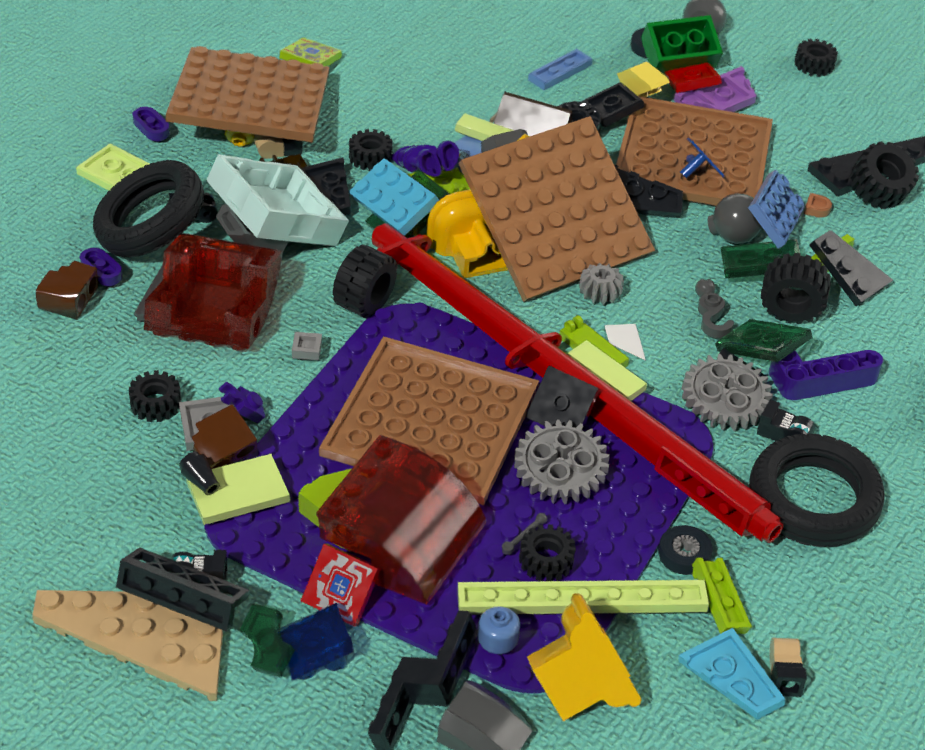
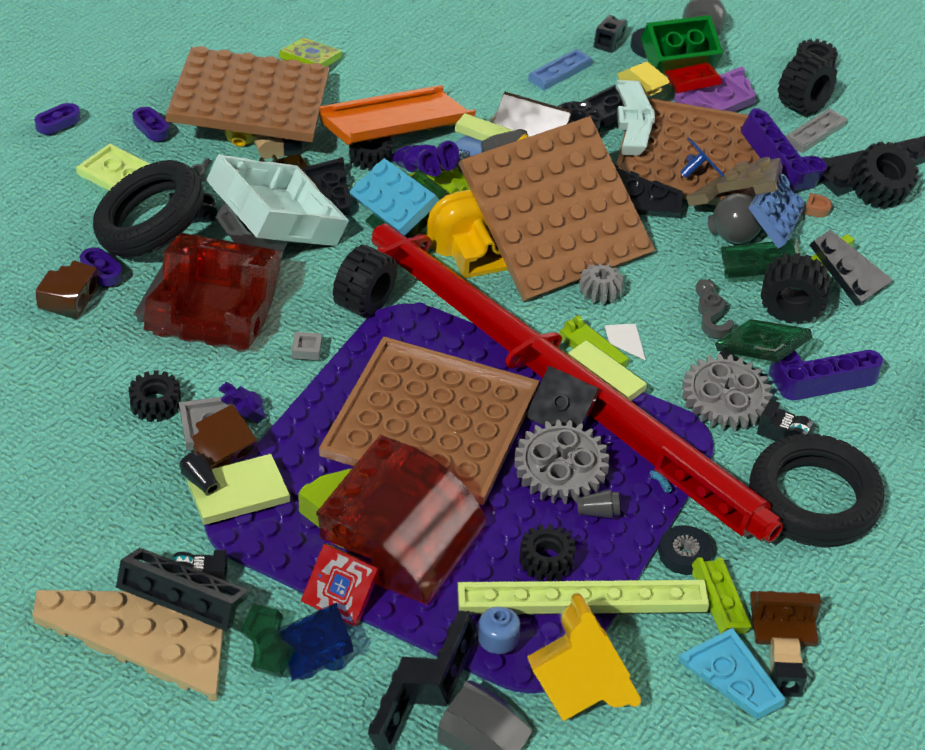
dark grey hinge [502,513,548,555] -> none
none -> dark purple plate [34,103,80,135]
none -> dark grey hand [191,158,210,182]
none -> orange ladder [319,85,476,145]
none -> dark grey cone [577,489,620,519]
none -> black leg [594,15,627,53]
none -> light aqua plate [615,80,655,155]
none -> medium azure leg [650,470,672,493]
none -> dark tan wing [686,157,783,206]
none -> dark purple beam [741,108,827,191]
none -> reddish brown bracket [750,591,821,647]
none -> black tyre [778,51,837,116]
none -> light grey tile [786,108,847,153]

